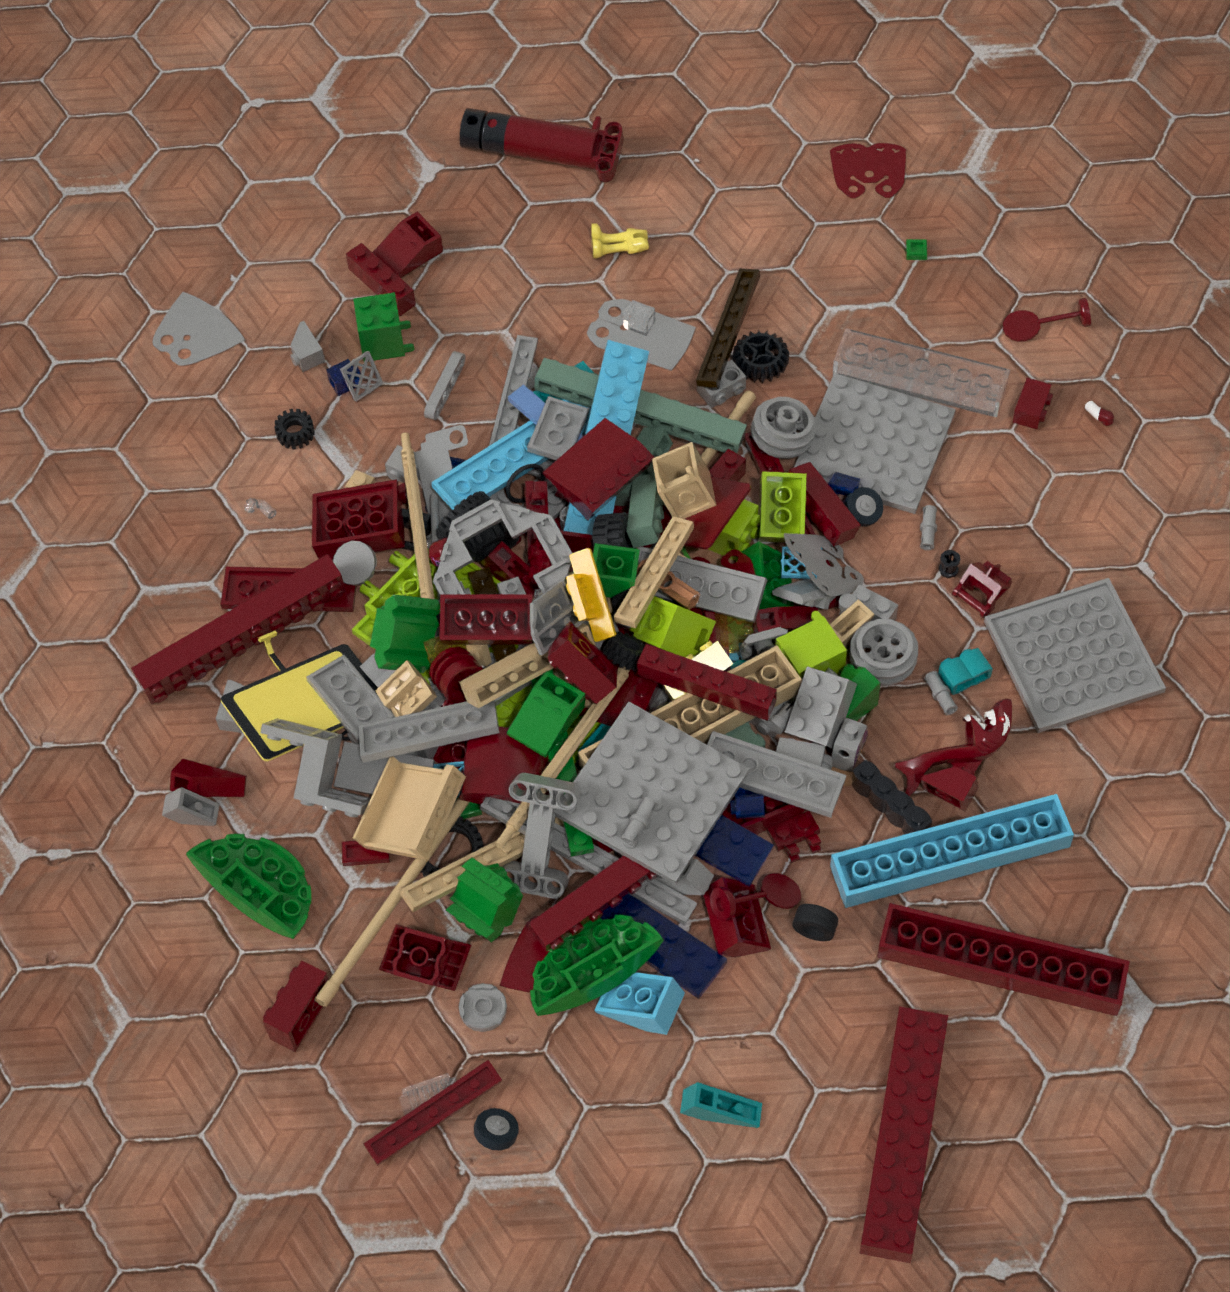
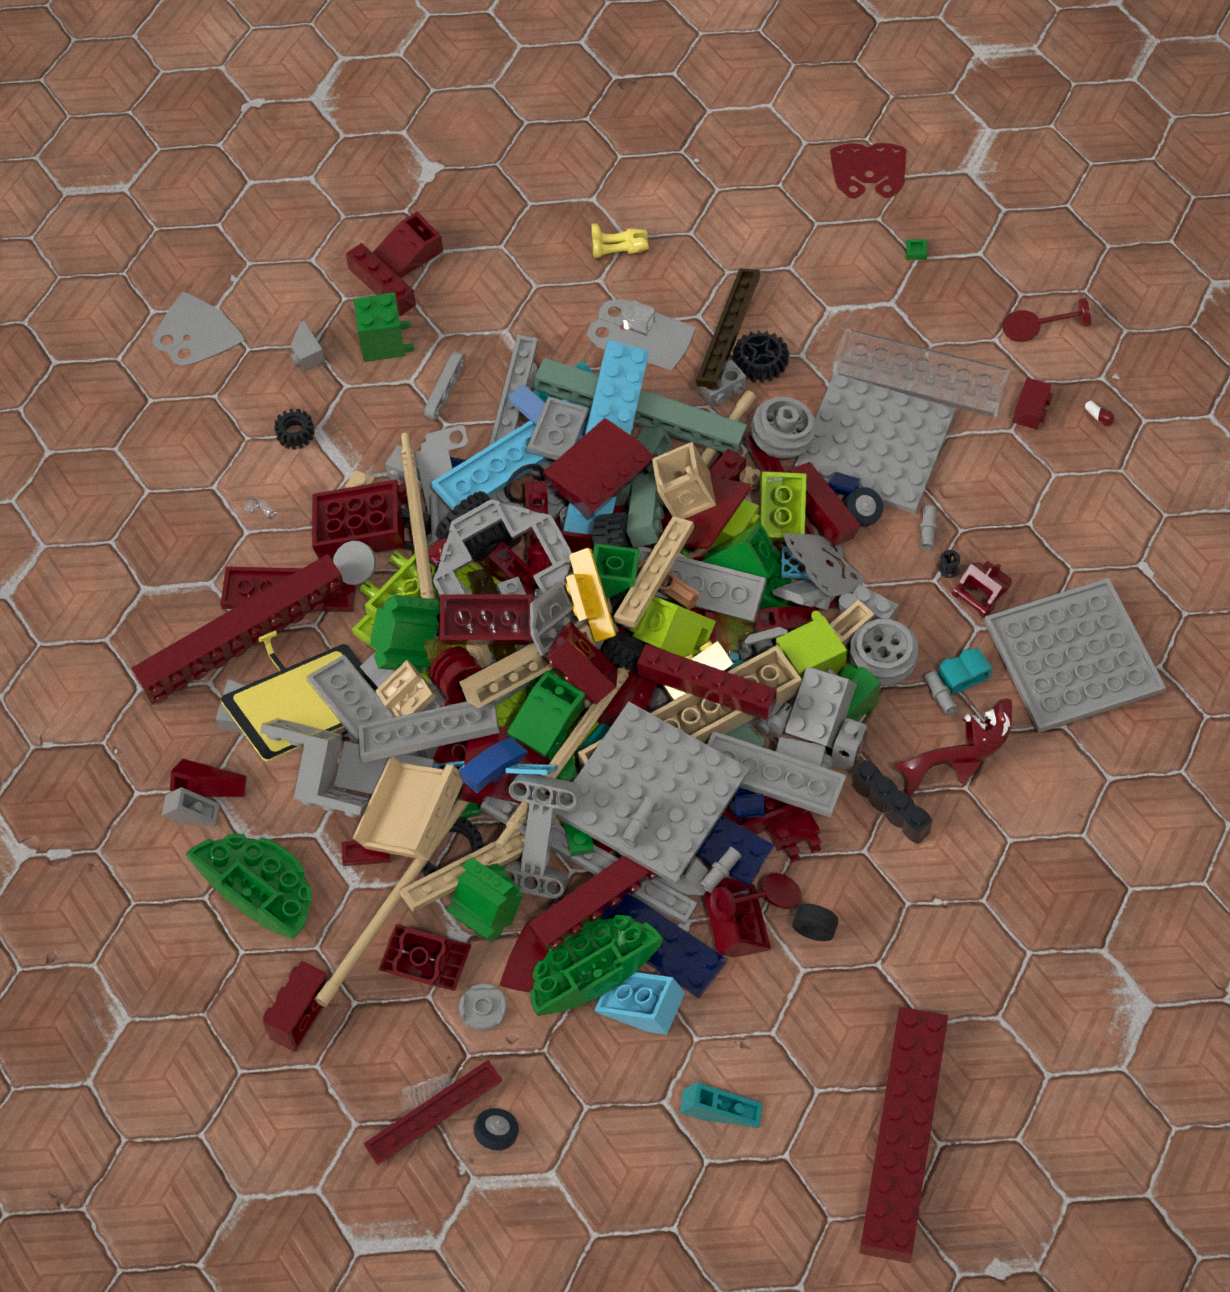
clear blue brick [326,359,361,396] -> none
light grey window [340,351,383,402] -> none
dark red piece [460,108,624,182] -> none
medium azure brick [830,794,1074,908] -> none
dark red brick [877,903,1130,1016] -> none
dark red slope [921,766,979,811] -> none
none -> blue slope [460,737,528,794]
none -> medium azure window [506,763,558,775]
none -> light grey pin [699,847,742,893]
none -> green slope [703,522,776,579]
none -> tan plate [740,466,761,490]

